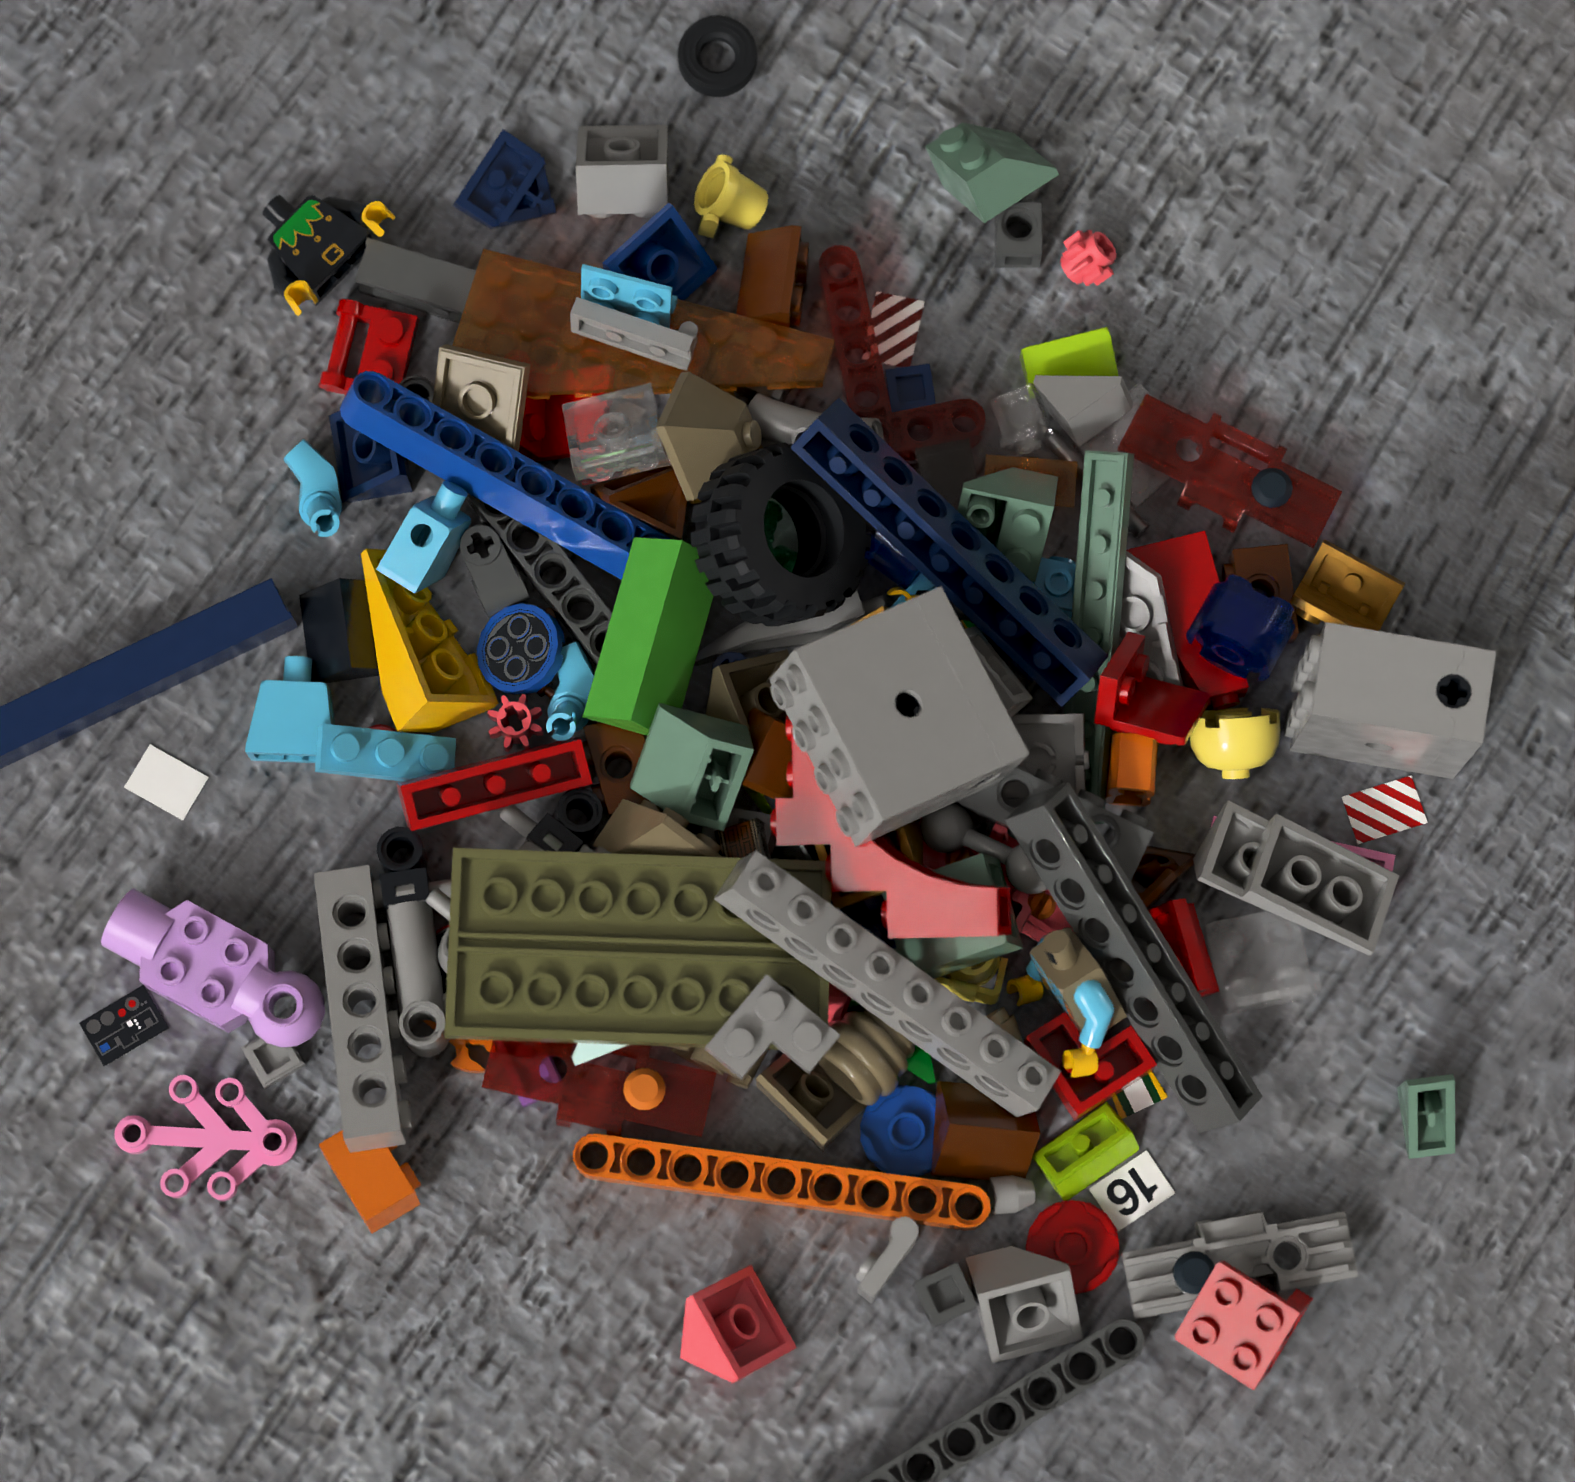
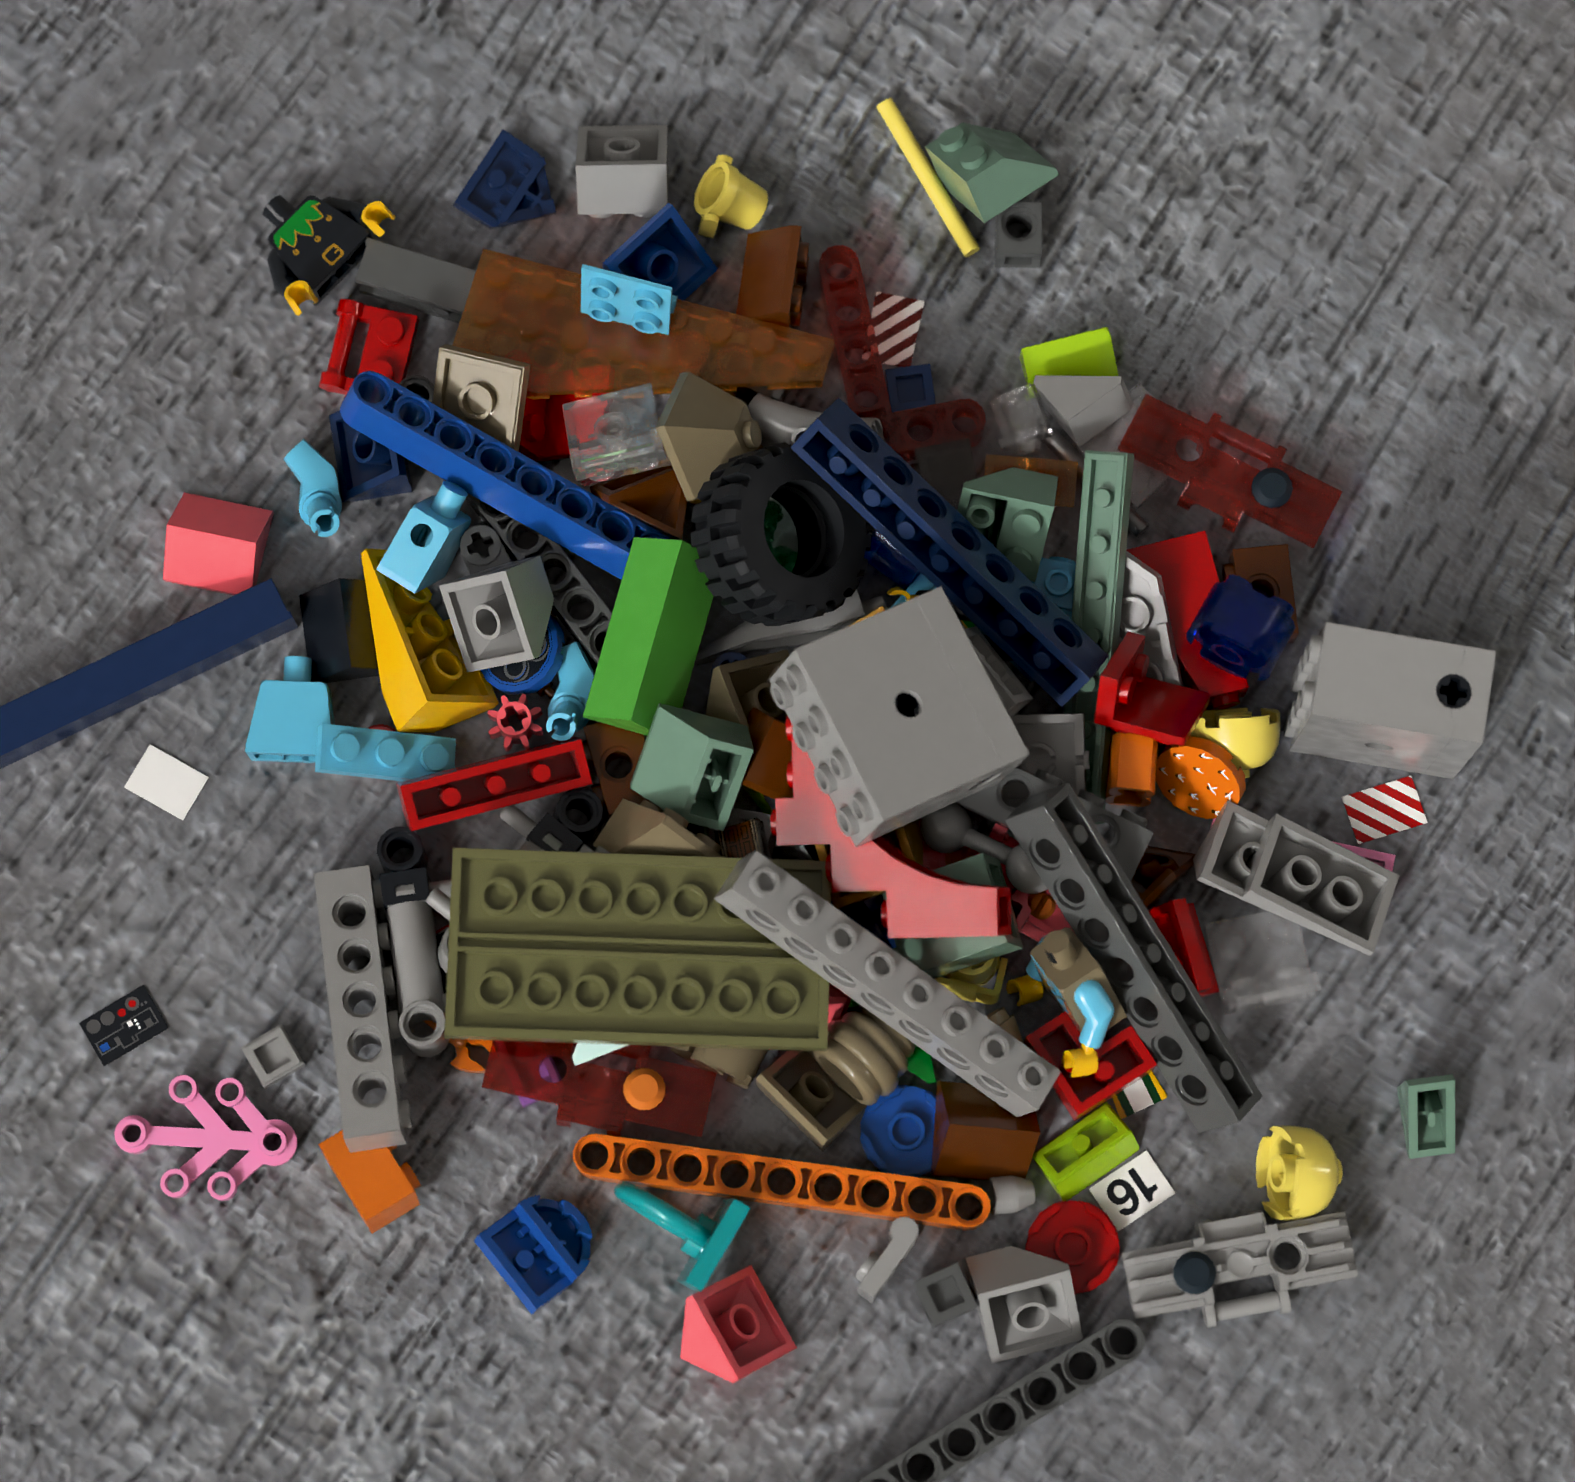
lavender brick [101,889,325,1048] -> none
light grey hinge [570,297,698,371] -> none
black tyre [677,15,758,97] -> none
light grey plate [705,974,840,1080] -> none
coral gear [1060,230,1116,286] -> none
bracket [1174,1260,1313,1390] -> none
pearl gold bracket [1290,539,1405,631] -> none
none -> coral slope [163,492,274,595]
none -> light grey slope [439,555,554,673]
none -> blue slope [474,1195,593,1315]
none -> teal tile [614,1181,751,1291]
none -> light yellow bar [877,98,980,257]
none -> orange tile [1156,736,1246,819]
none -> light yellow cylinder [1256,1125,1343,1220]

